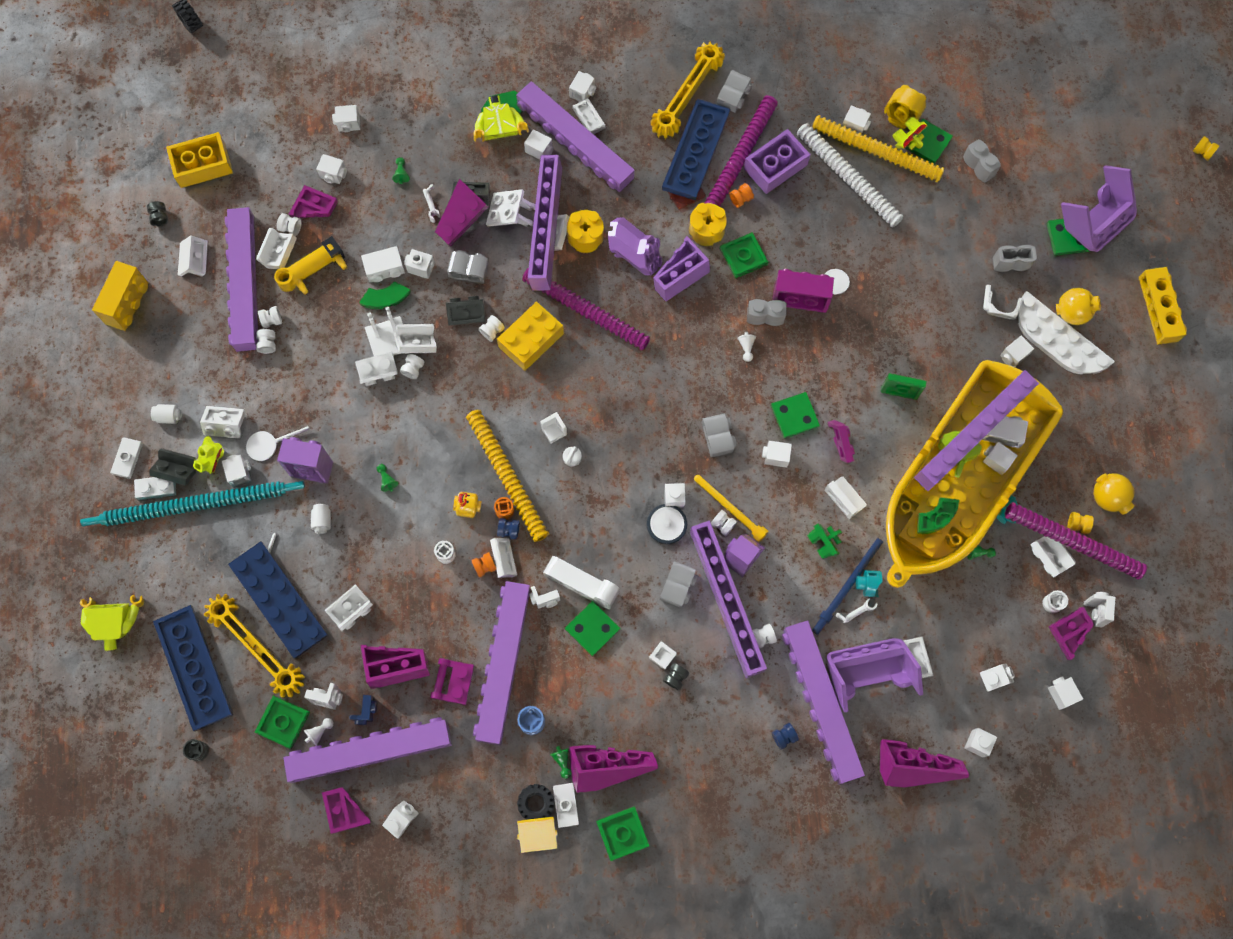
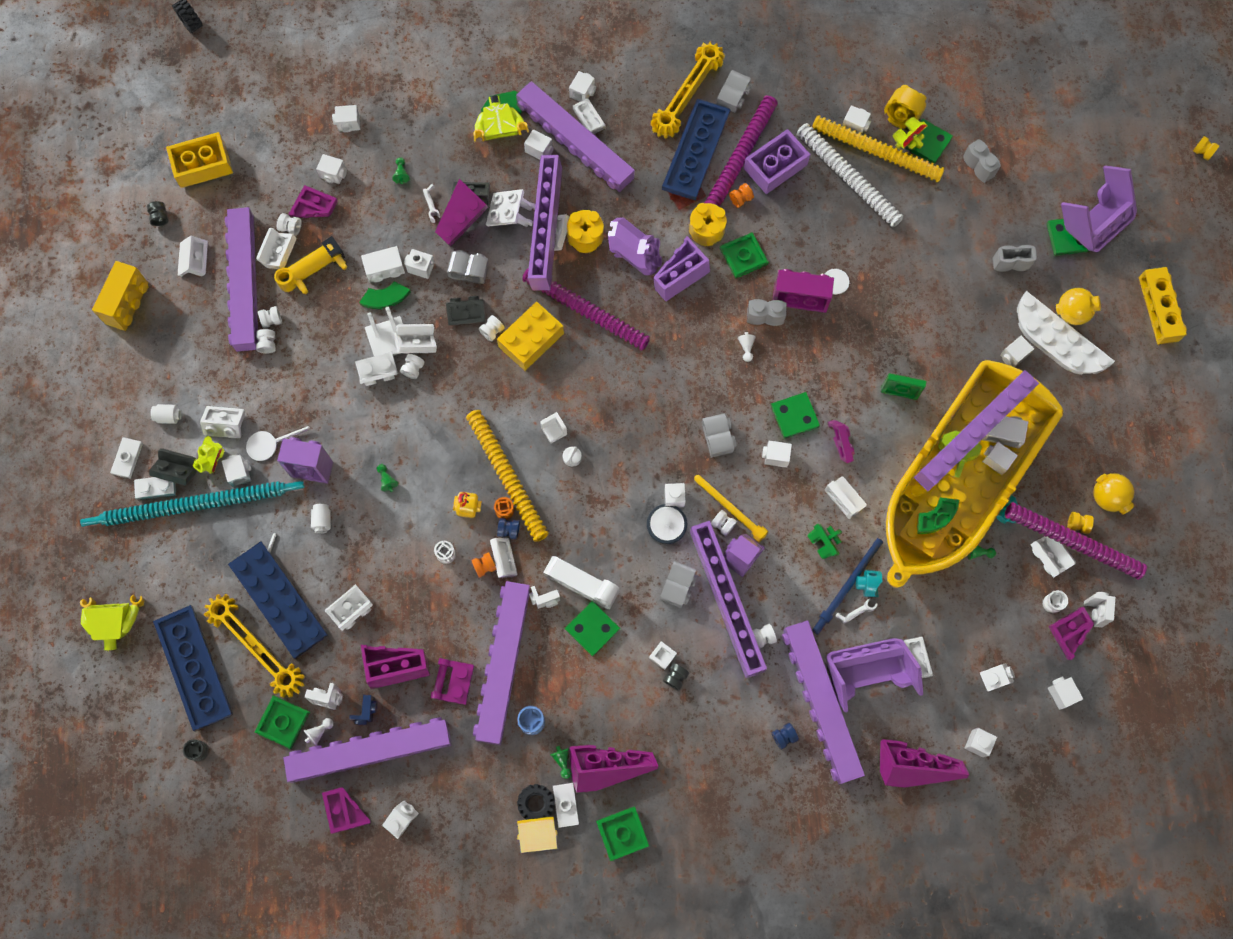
white helmet [983,285,1022,320] -> none

